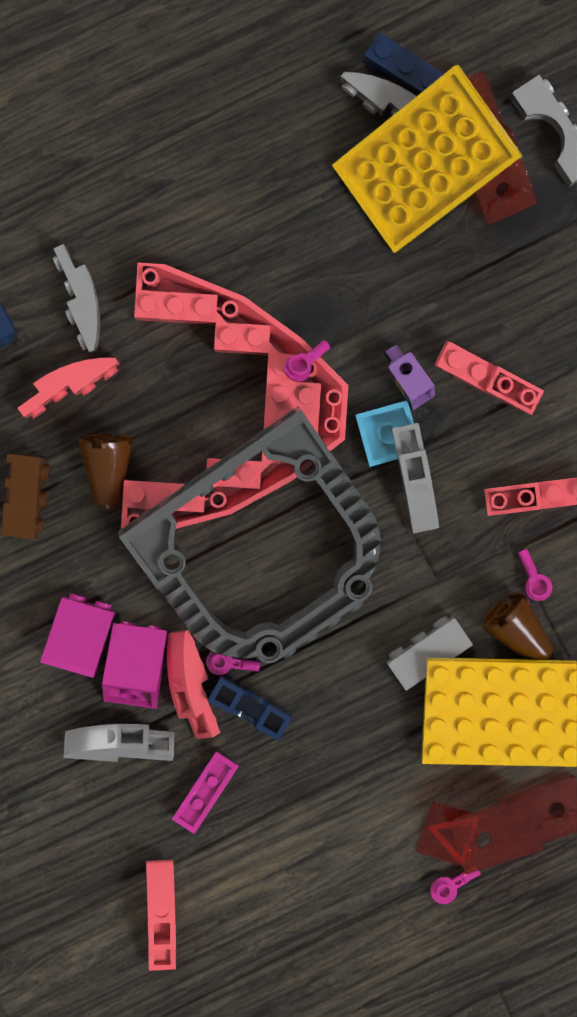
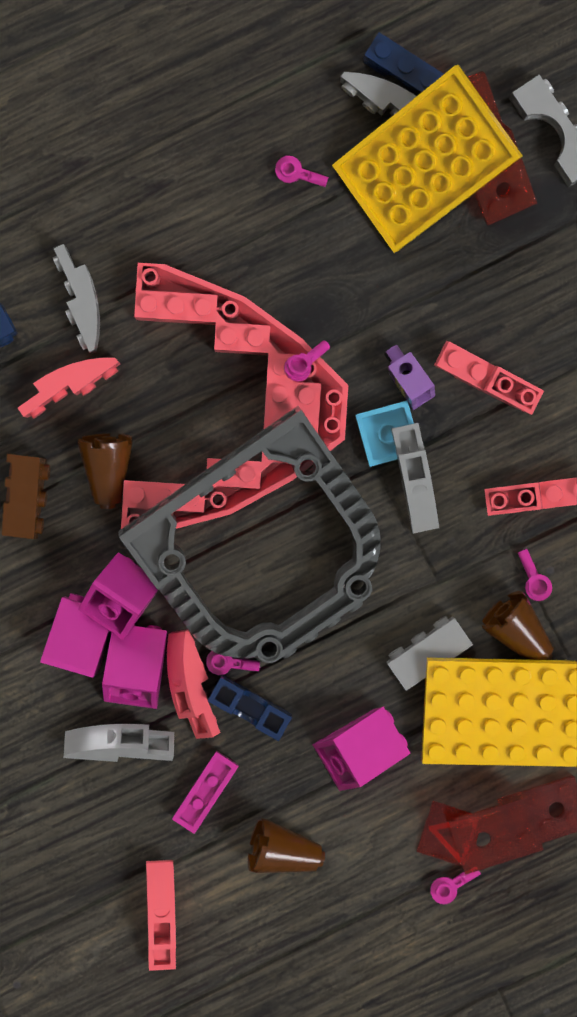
none -> dark pink slope [78,552,159,640]
none -> reddish brown cone [248,818,325,873]
none -> dark pink plate [275,156,329,187]
none -> dark pink slope [313,707,411,791]

